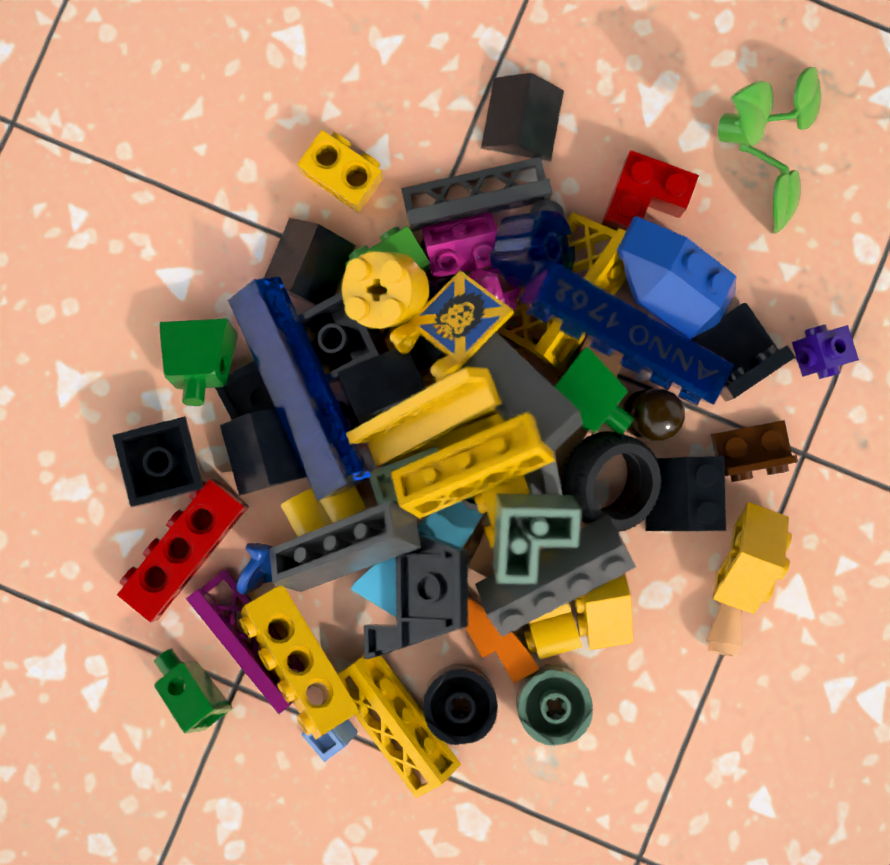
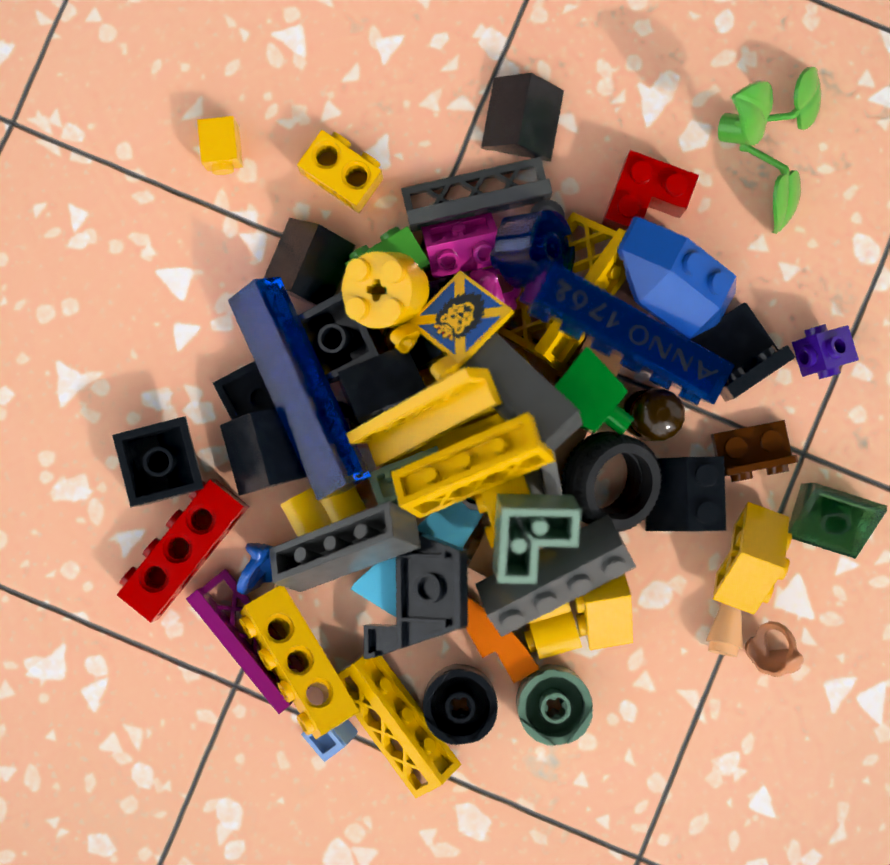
green torso [154,648,233,734] -> none
green torso [159,318,238,406] -> none
none -> yellow brick [197,116,243,175]
none -> nougat piece [745,621,804,677]
none -> clear green slope [788,483,887,559]

